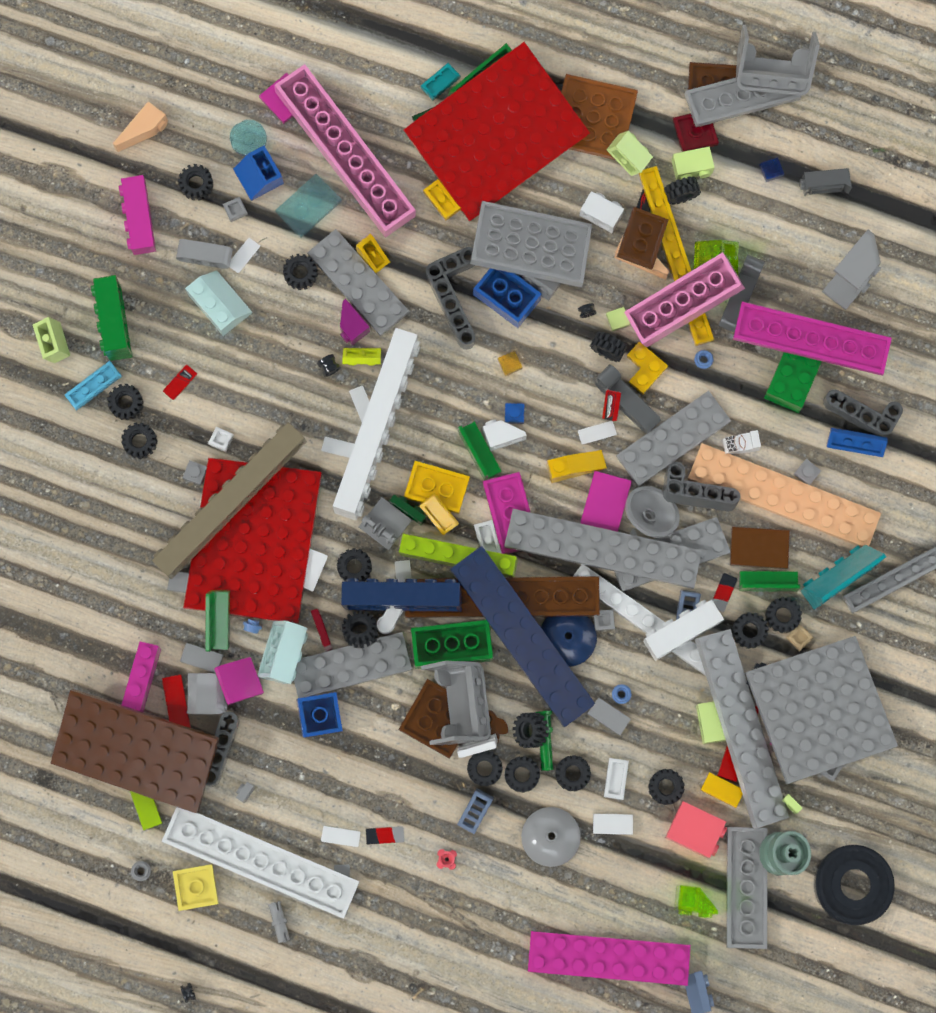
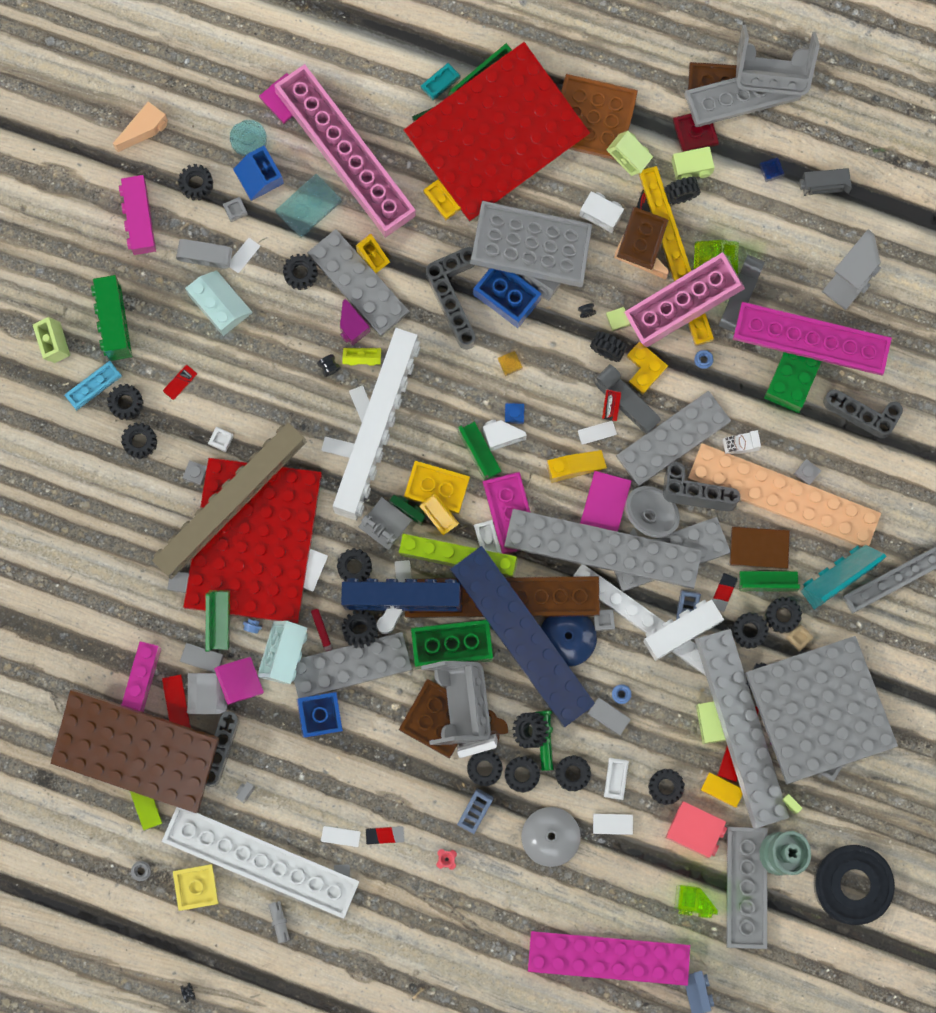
blue plate [826,428,888,457] -> none

